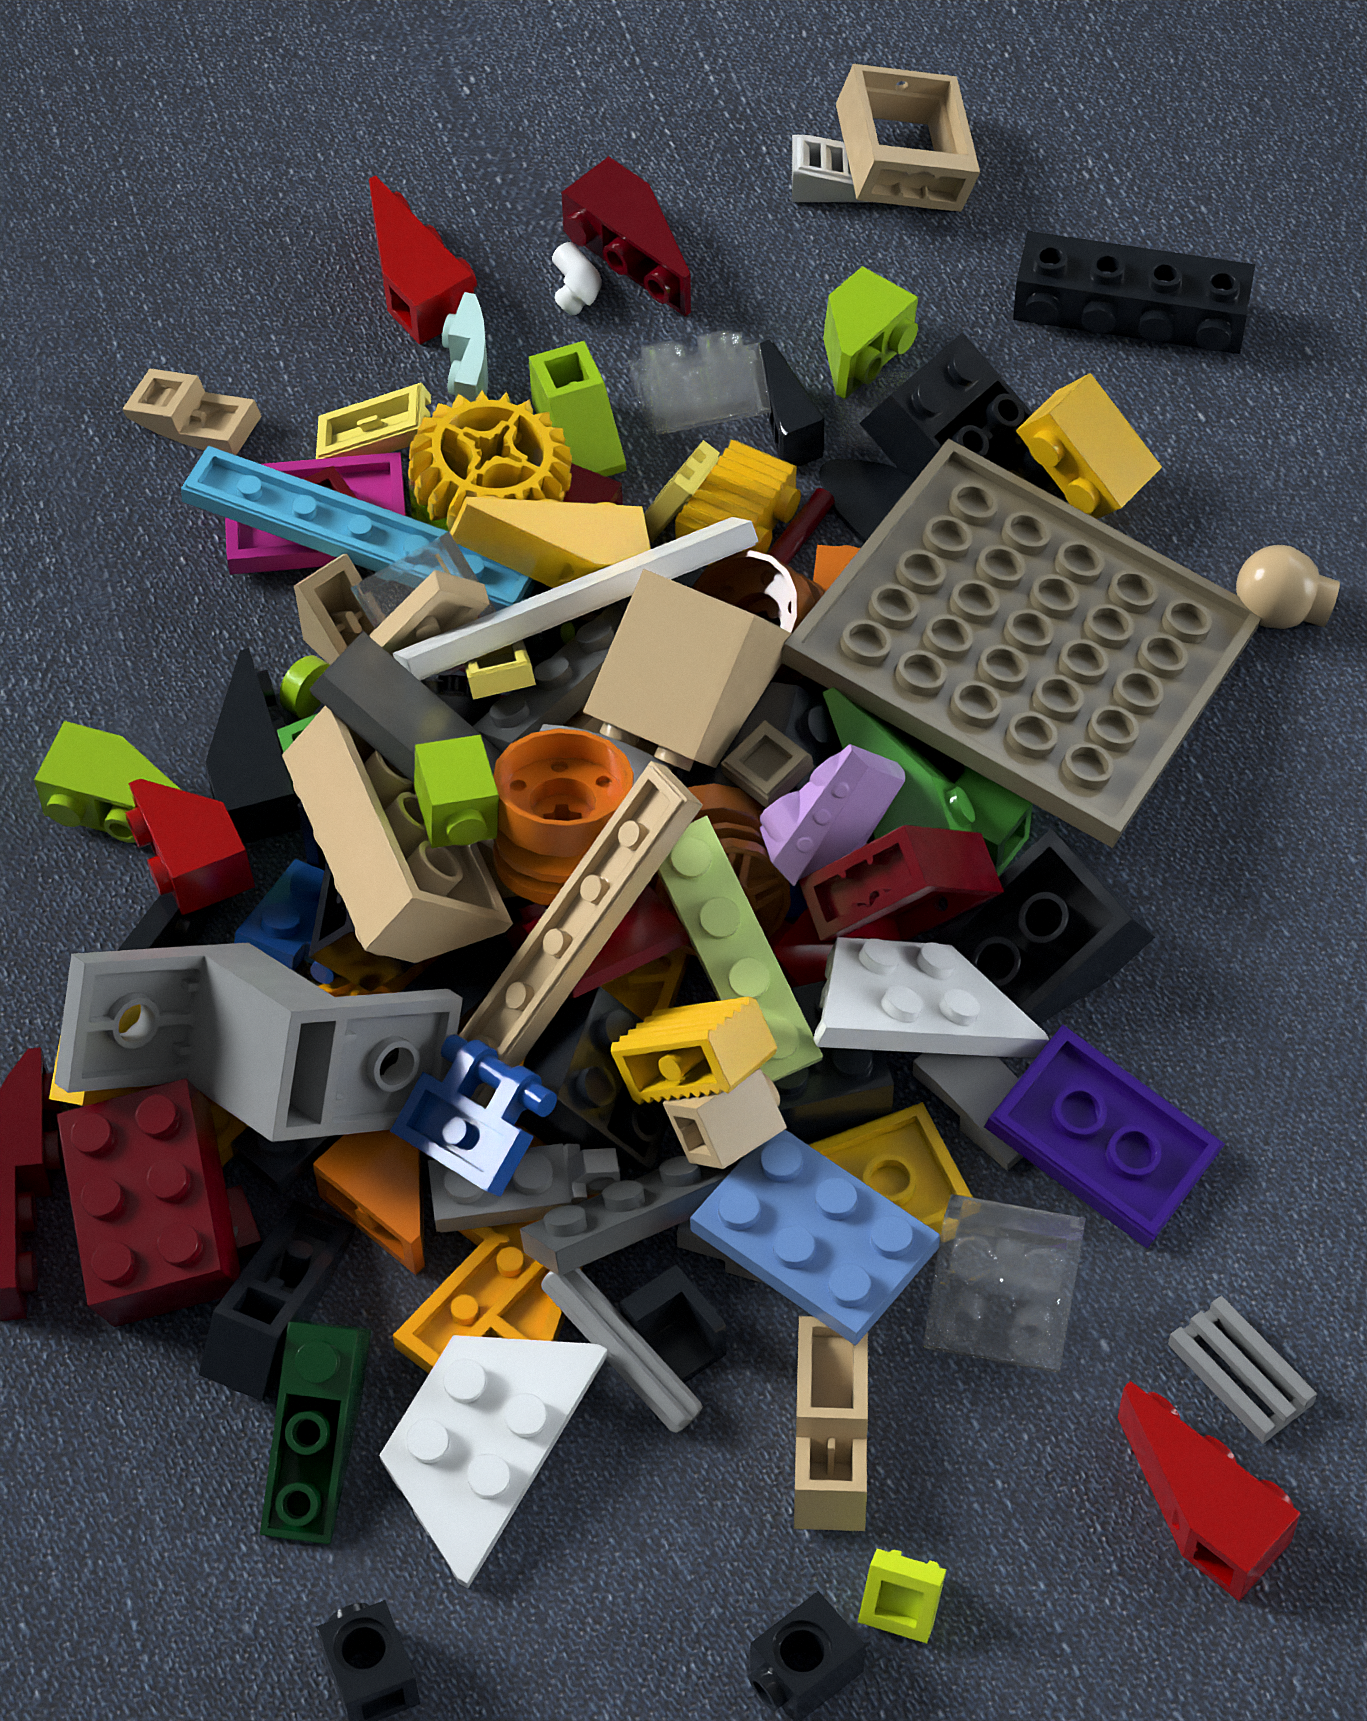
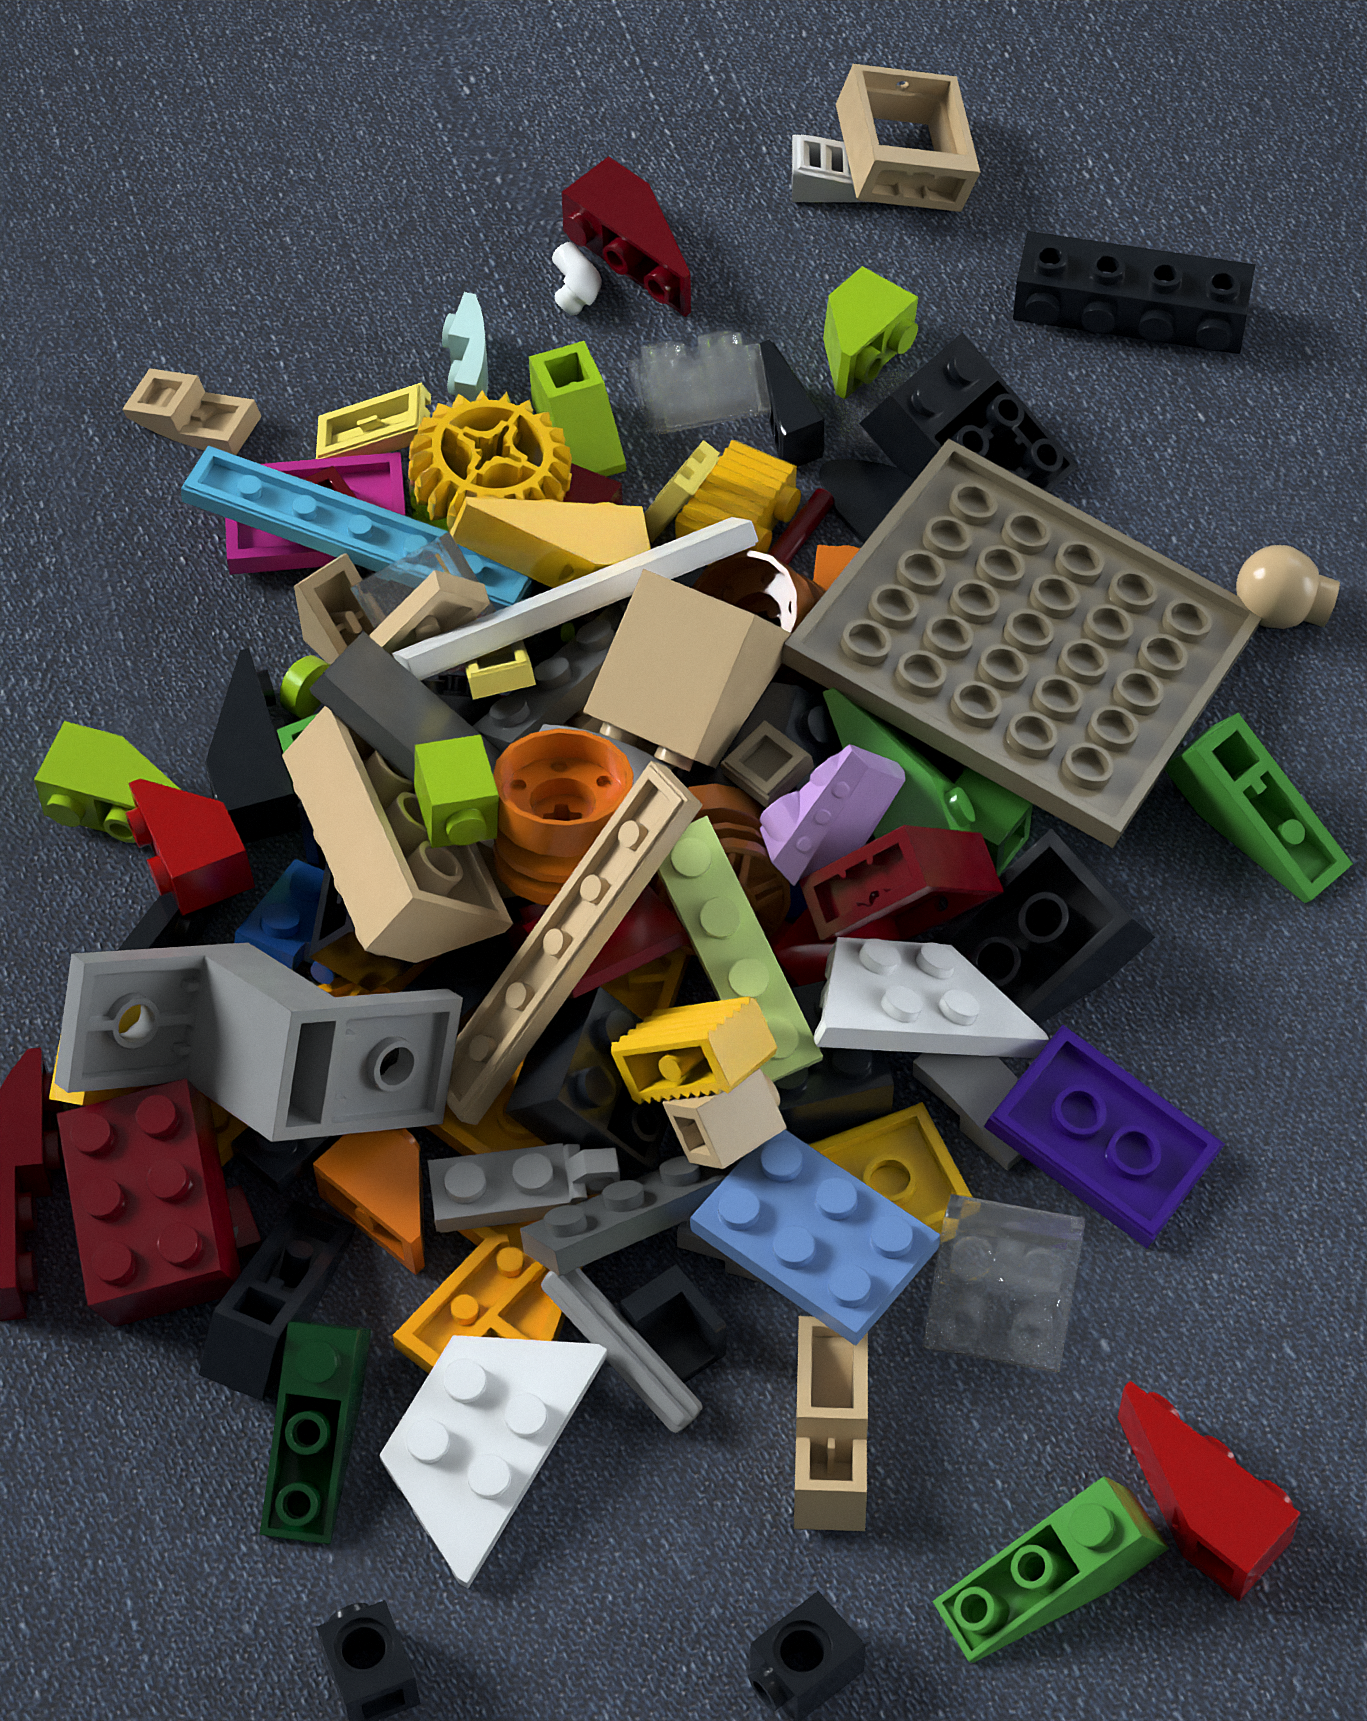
red slope [369,175,477,345] -> none
blue plate [390,1034,557,1197] -> none
neon yellow tile [858,1549,946,1644] -> none
yellow brick [1016,373,1162,519] -> none
light grey tile [1168,1295,1317,1444] -> none
none -> bright green slope [932,1476,1169,1663]
none -> bright green slope [1165,713,1353,903]

